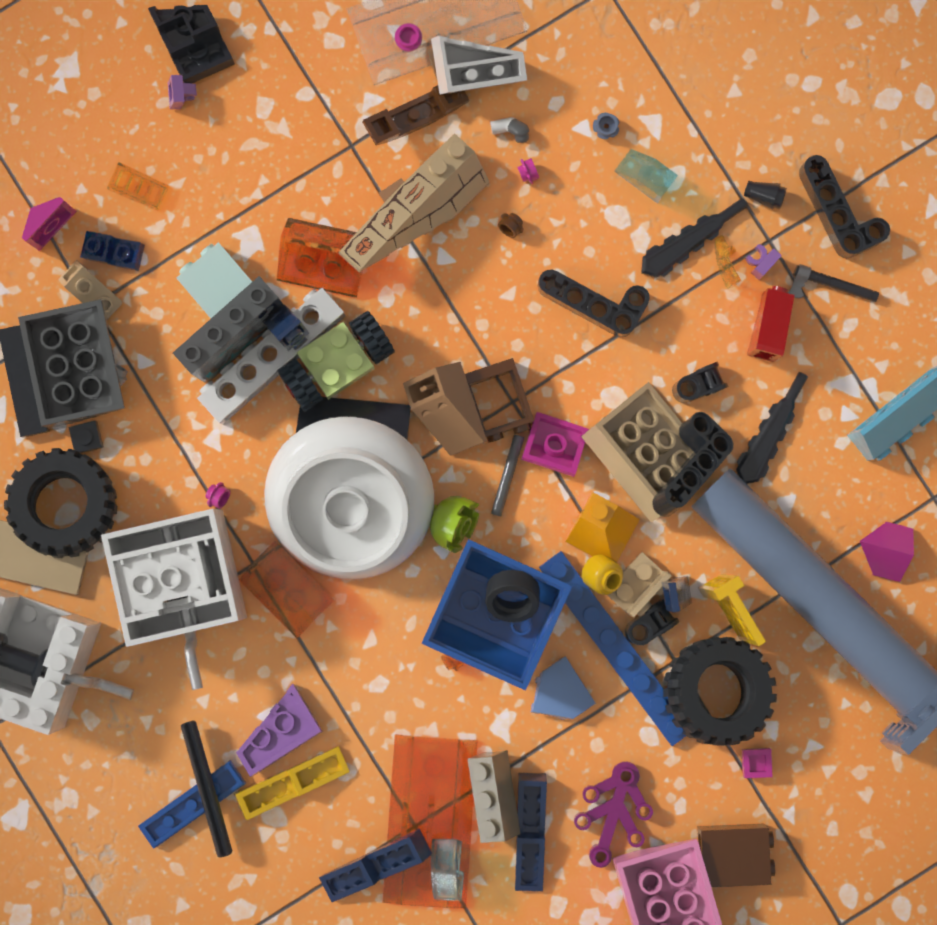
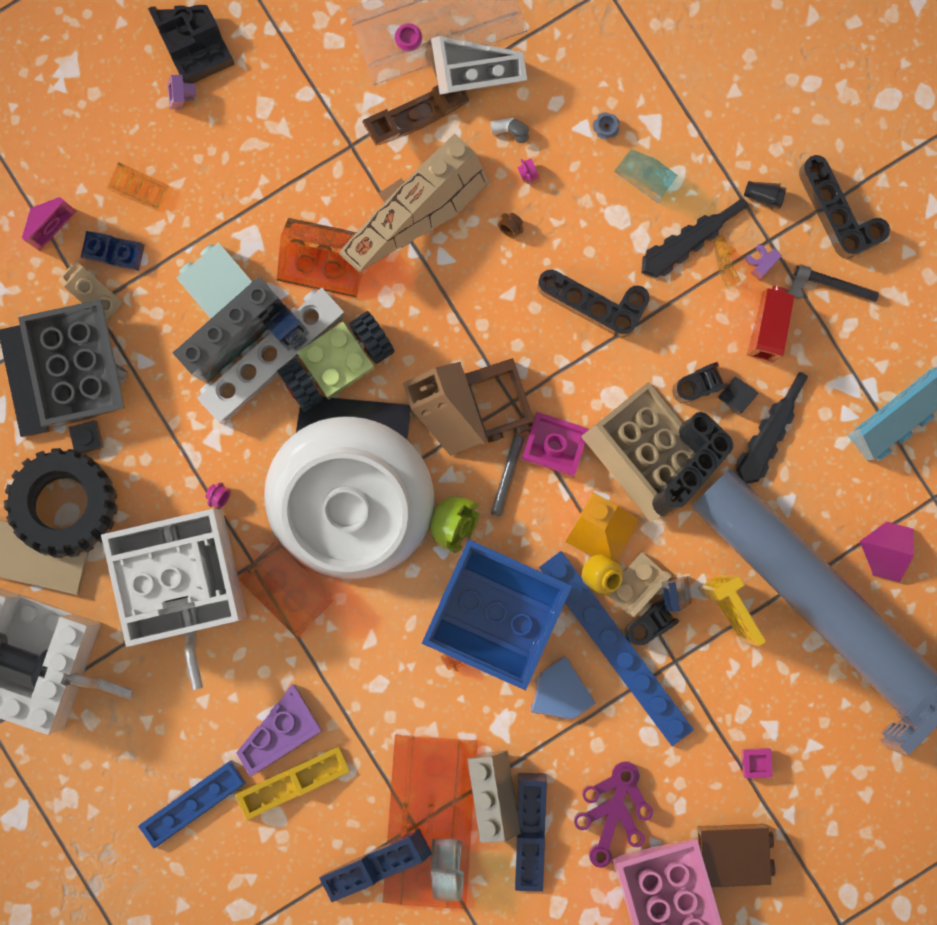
black axle [181,720,233,858] -> none
black tyre [485,570,540,623] -> none
black tyre [663,637,777,746] -> none
none -> black slope [717,376,759,415]

